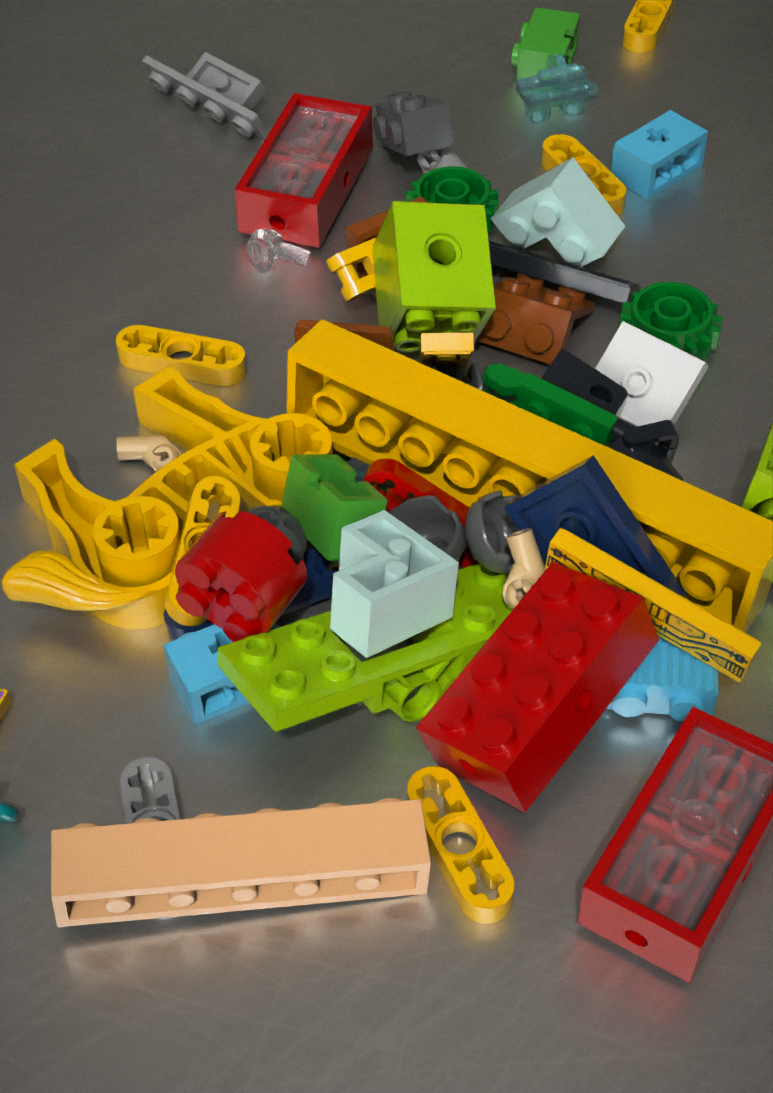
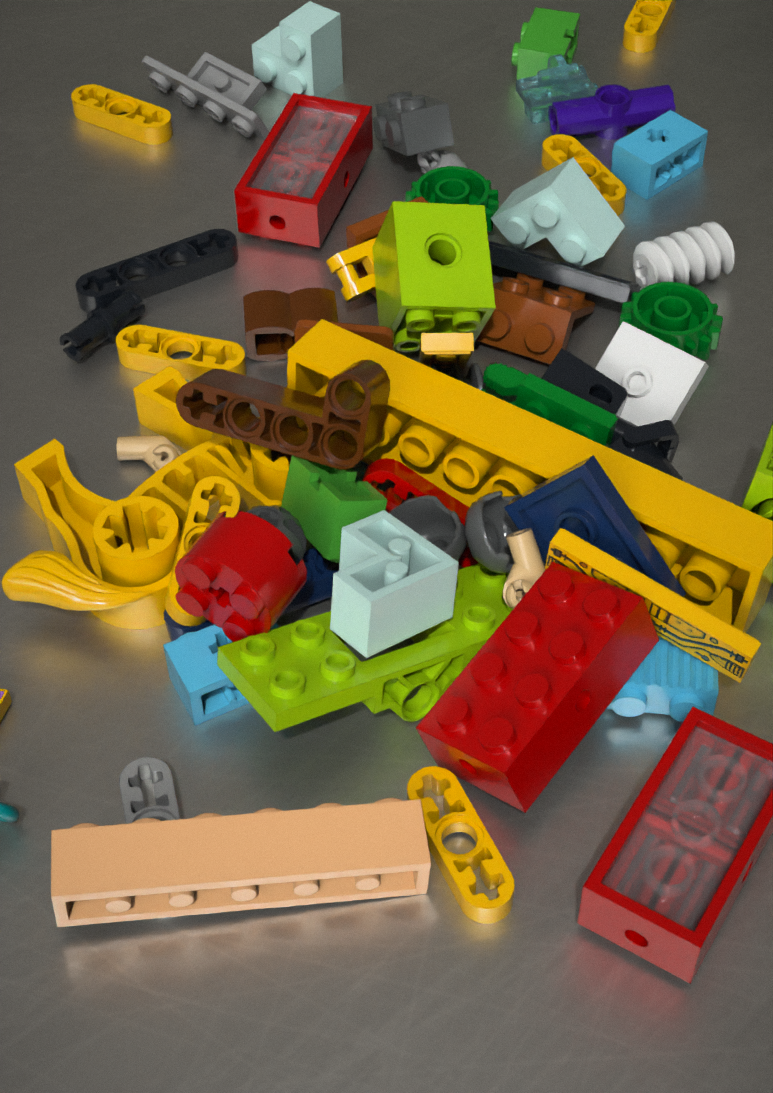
clear plate [246,229,310,273] -> none
none -> black pin [60,290,145,361]
none -> yellow beam [71,84,173,145]
none -> black beam [75,229,239,313]
none -> reddish brown beam [176,360,390,470]
none -> reddish brown brick [243,288,338,361]
none -> light aqua brick [251,1,343,98]
none -> dark purple piece [548,84,676,140]
none -> white piece [632,221,735,290]

